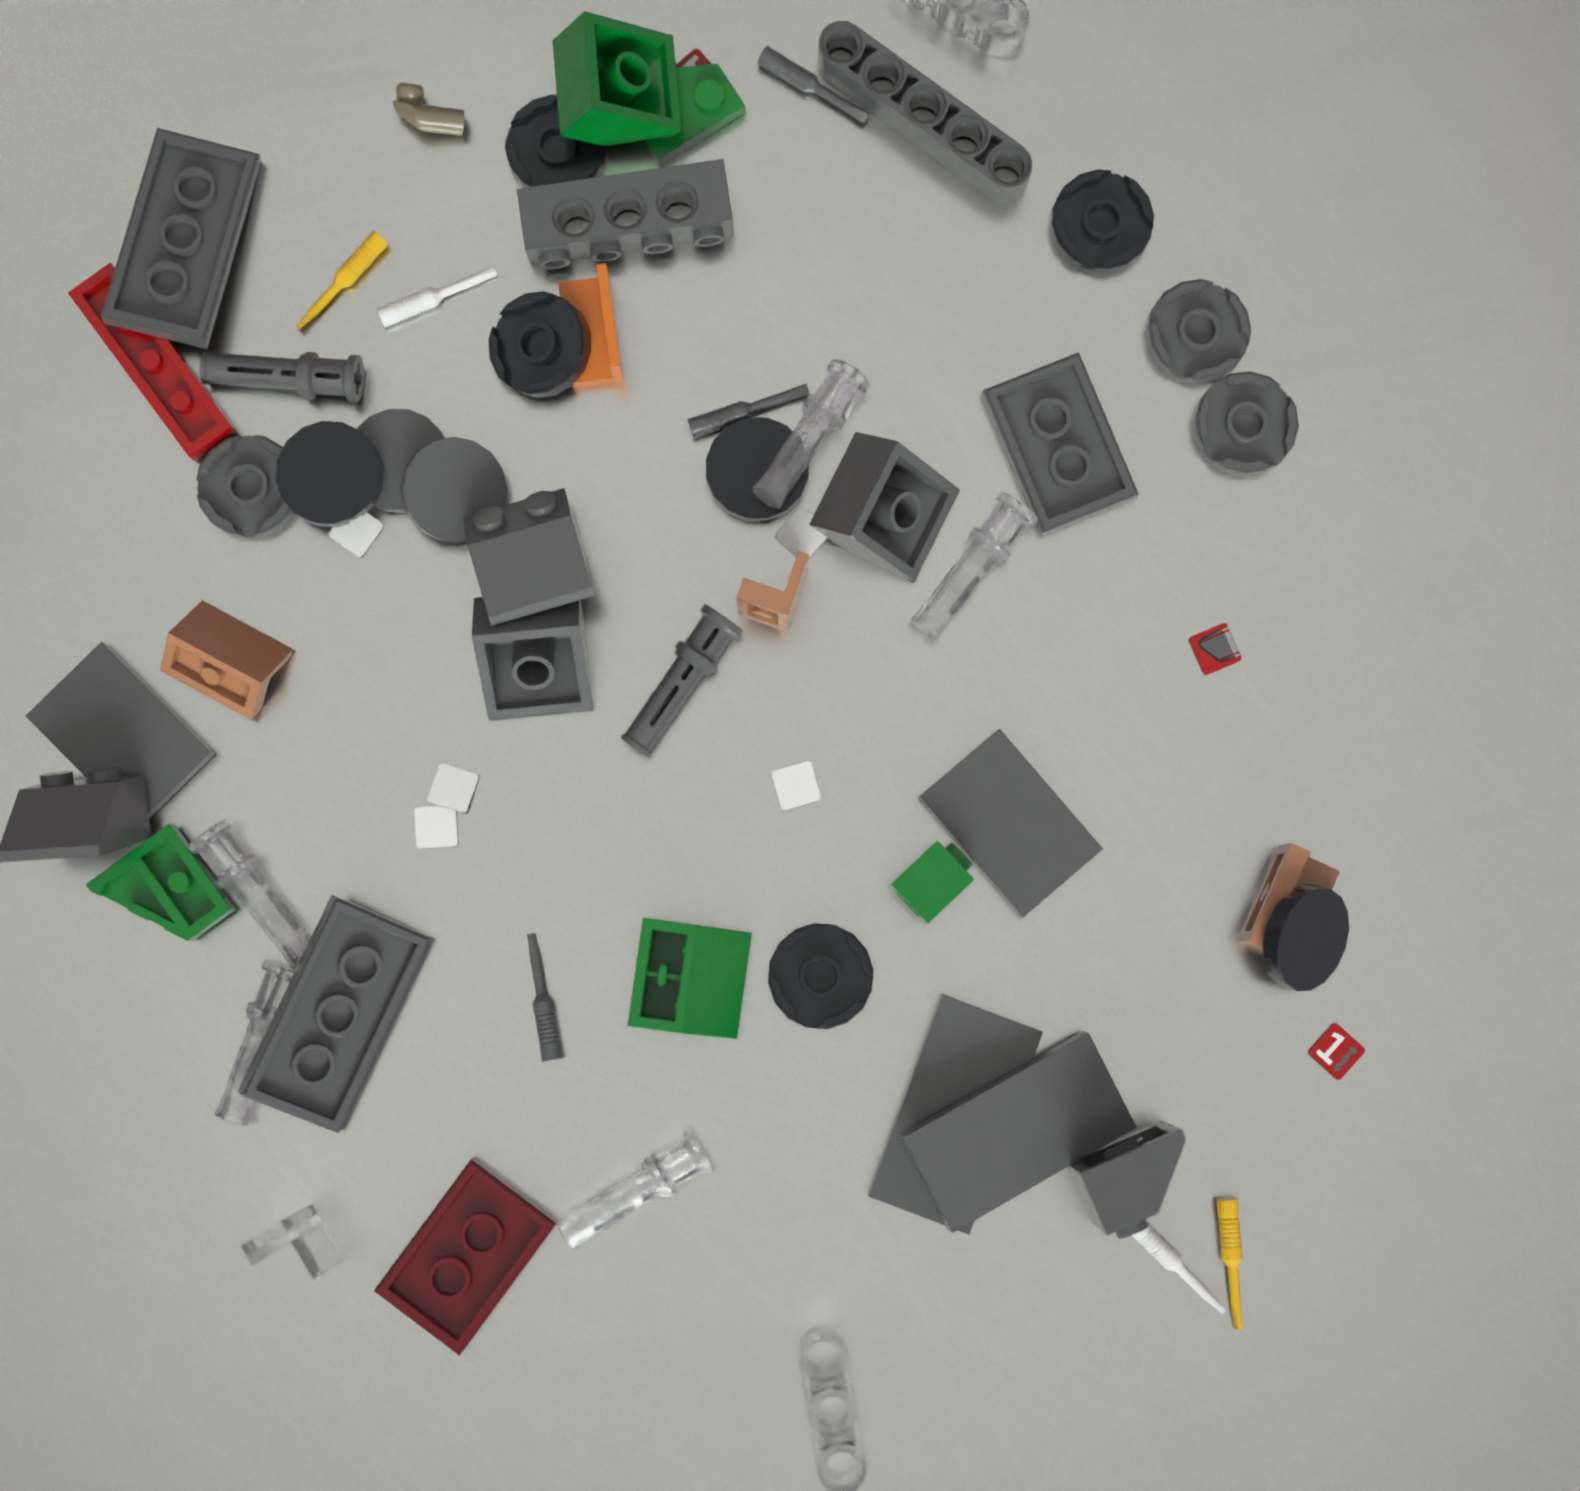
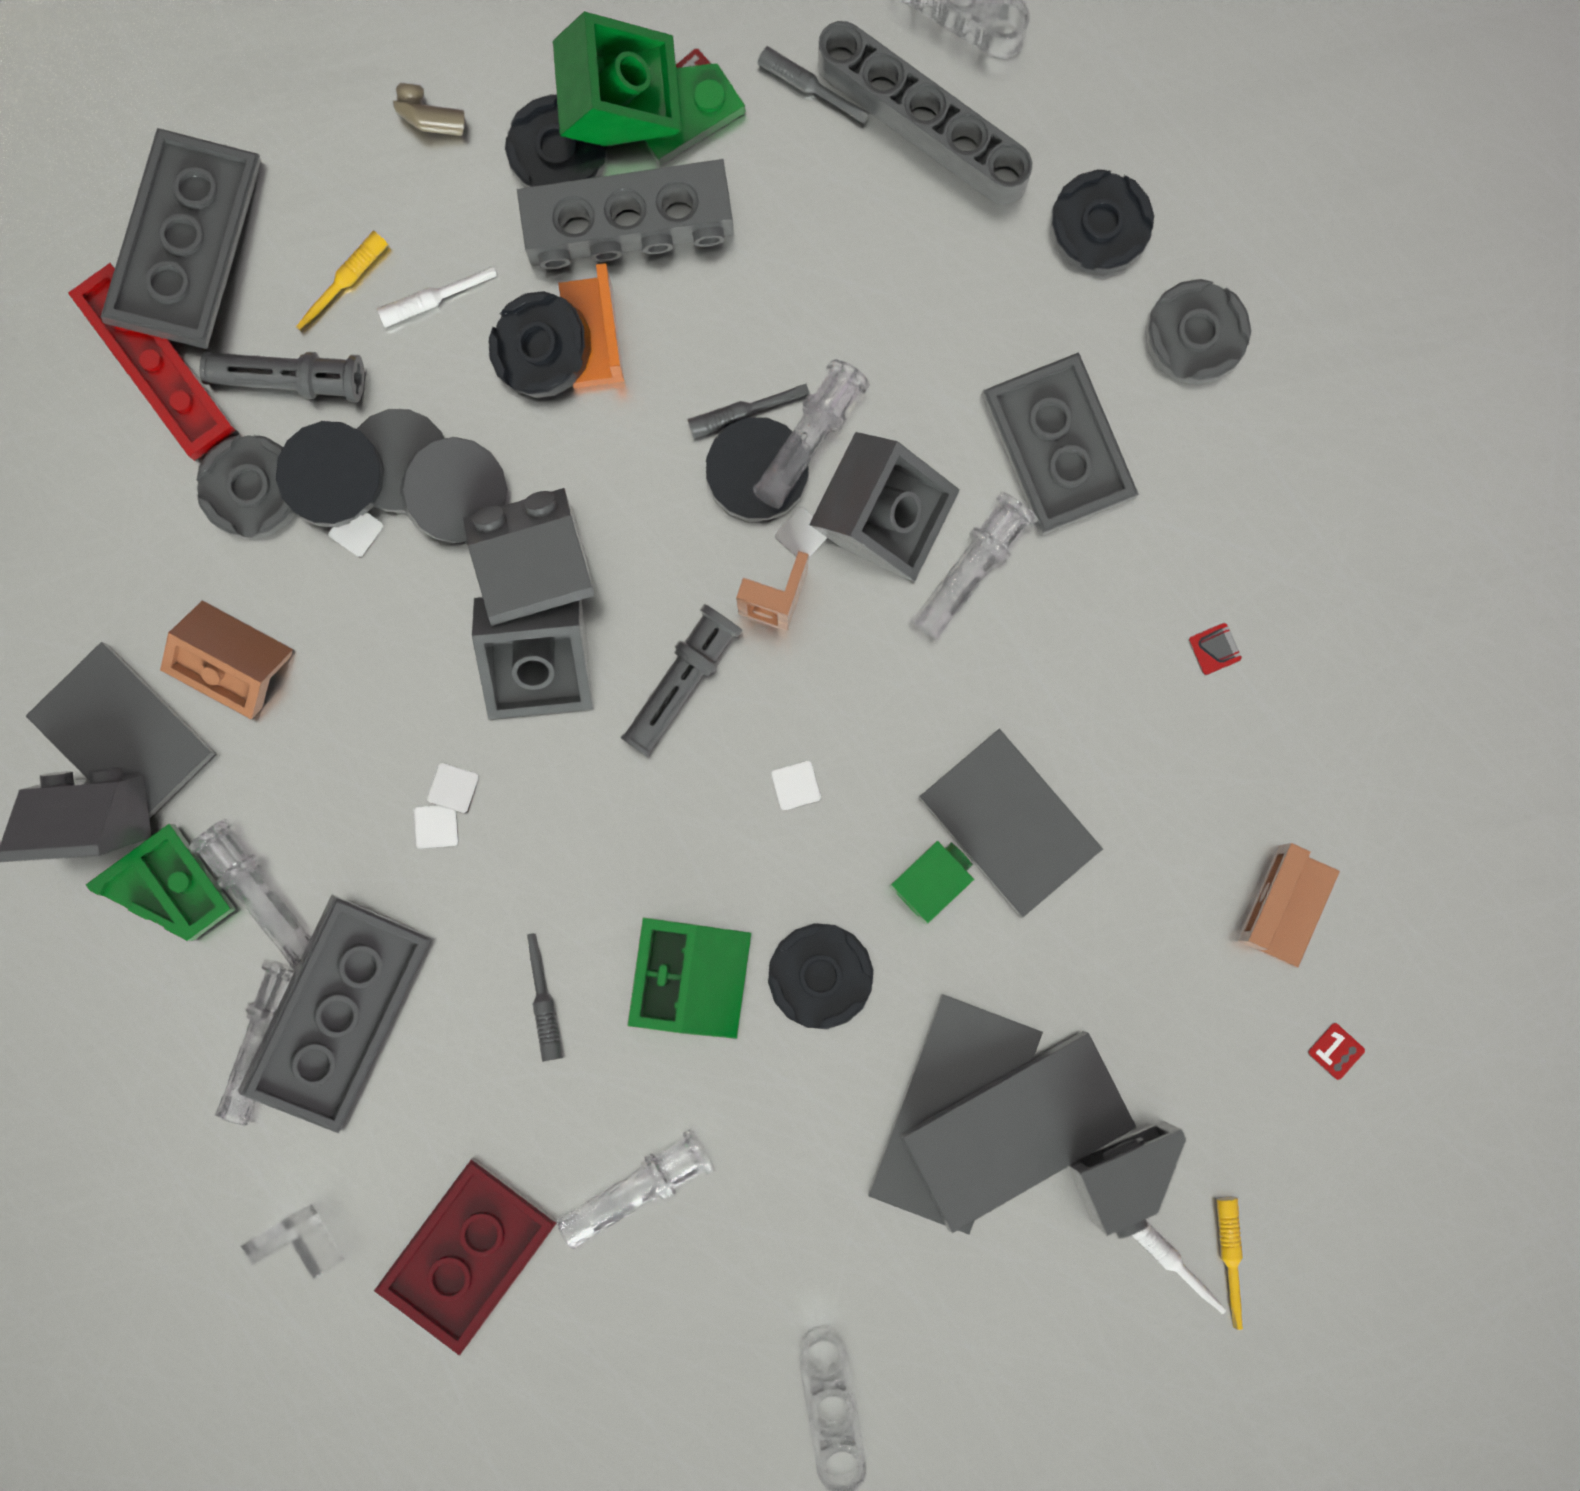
dark grey tile [1192,371,1299,477] -> none
black tile [1263,884,1349,991] -> none

